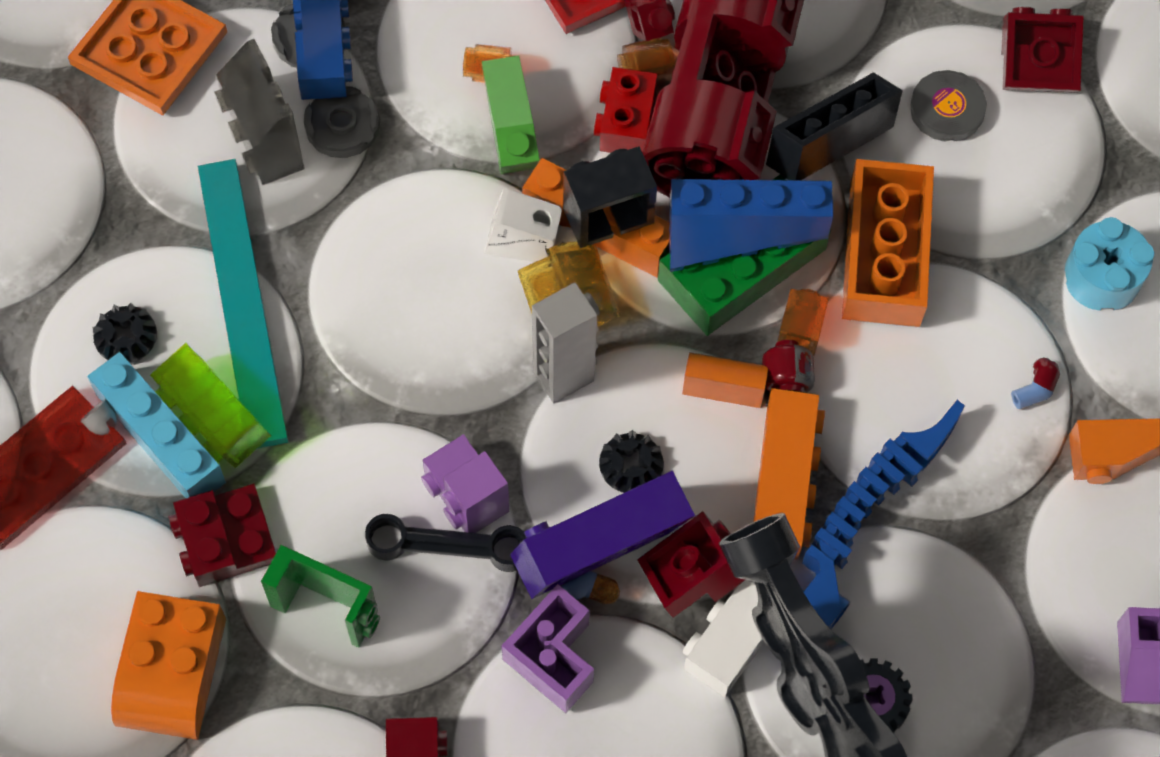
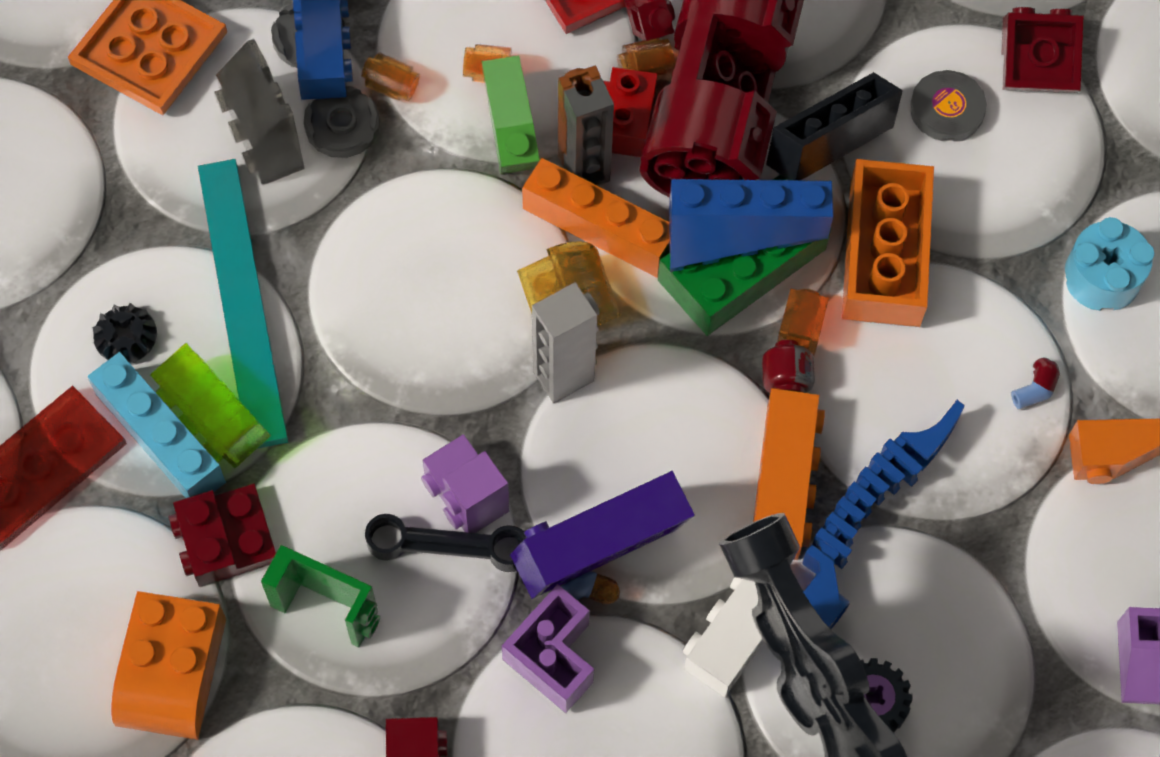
light grey hinge [81,399,117,435] -> none
white torso [485,188,578,264] -> none
black piece [563,146,657,248] -> none
black gear [599,430,664,493] -> none
dark red plate [637,511,745,618] -> none
orange brick [682,352,768,408] -> none
none -> clear orange brick [361,52,420,101]
none -> dark grey piece [558,65,614,186]

